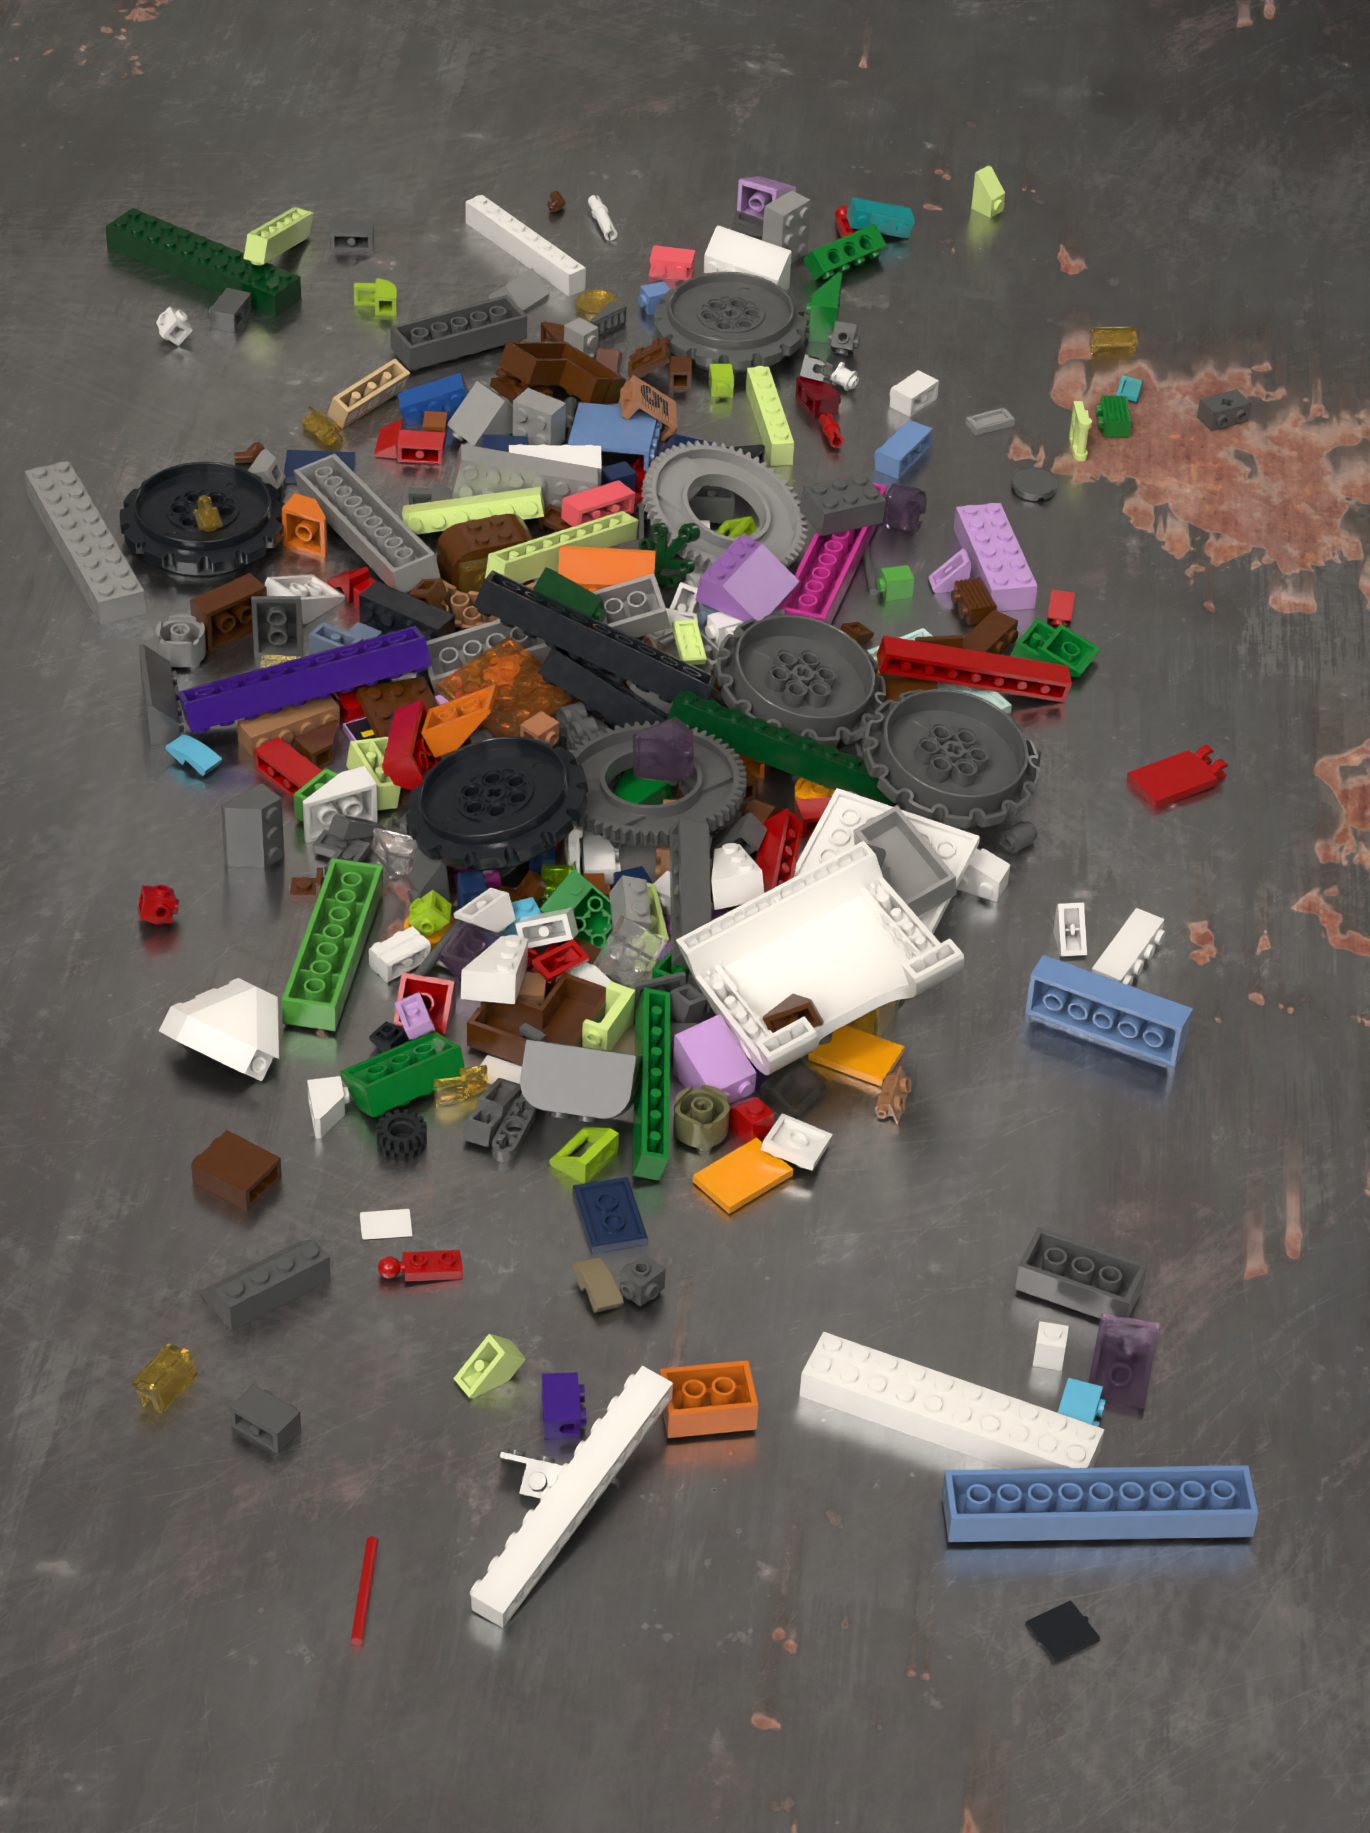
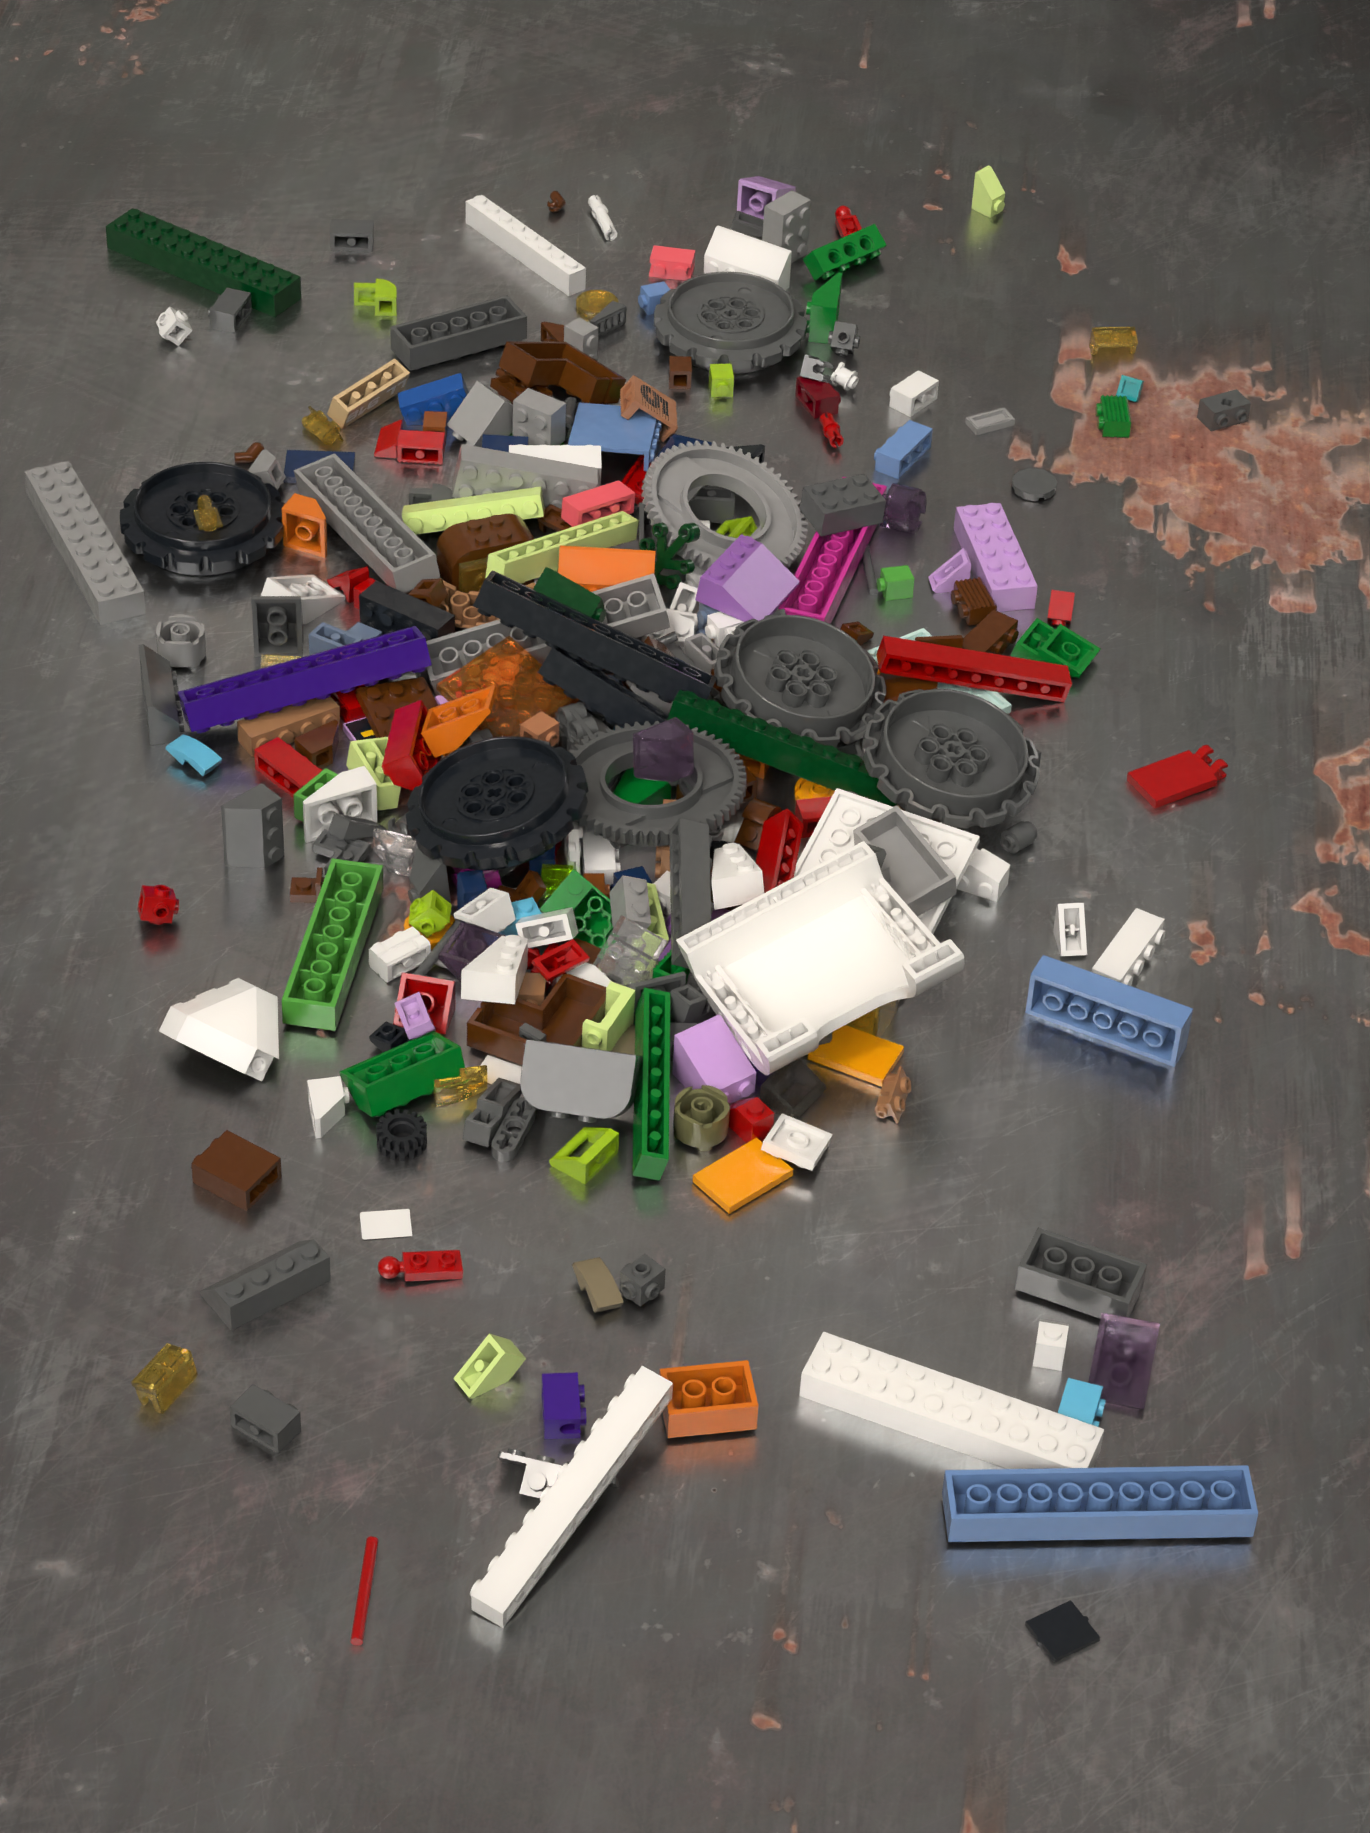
reddish brown brick [190,573,267,652] -> none
yellowish green brick [244,207,314,266] -> none
light grey slope [488,268,549,313] -> none
dark blue tile [573,1177,648,1254] -> none
reddish brown slope [596,348,622,374] -> none
dark blue brick [601,461,638,492] -> none
reddish brown plate [628,337,671,378] -> none
yellowish green plate [672,620,707,665] -> none
dark grey brick [710,812,768,859] -> none
yellowish green brick [746,366,794,466] -> none
reddish brown slope [762,994,824,1033] -> none
teal brick [846,197,915,239] -> none
yellowish green plate [1069,401,1092,461] -> none

